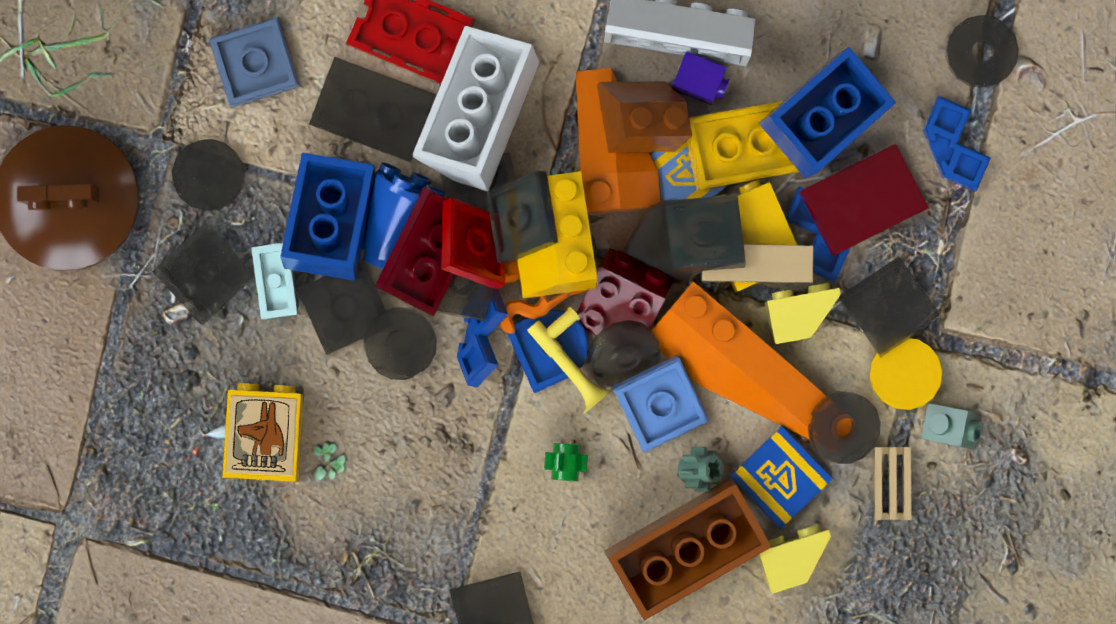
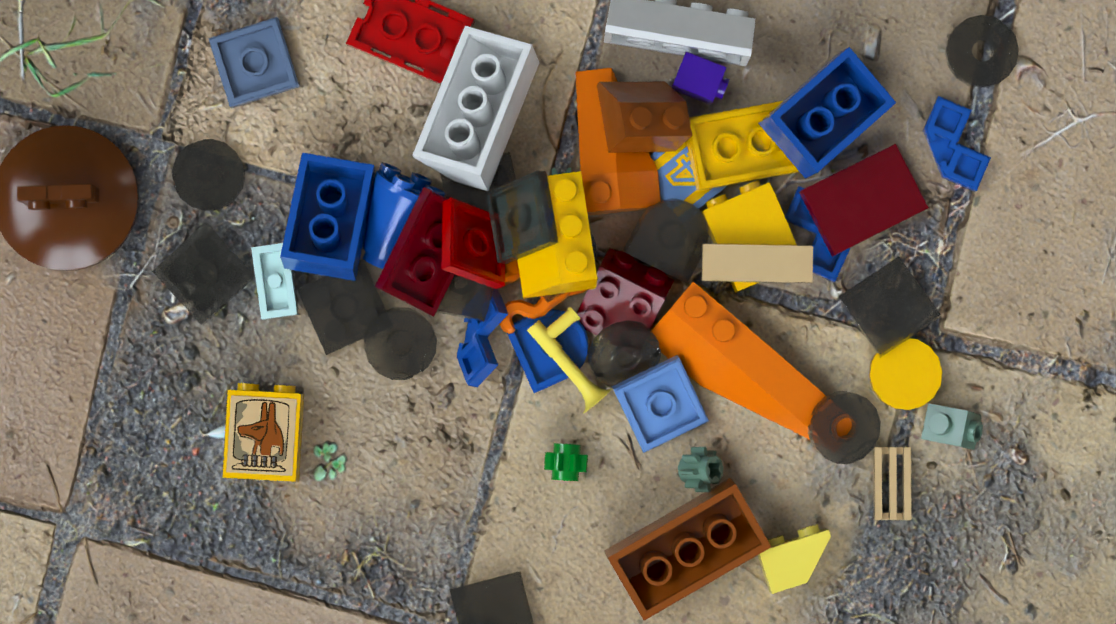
clear smoke tile [309,57,436,163] -> none
clear smoke tile [664,195,746,274] -> none
blue tile [729,426,833,530] -> none
light yellow slope [765,283,841,345] -> none

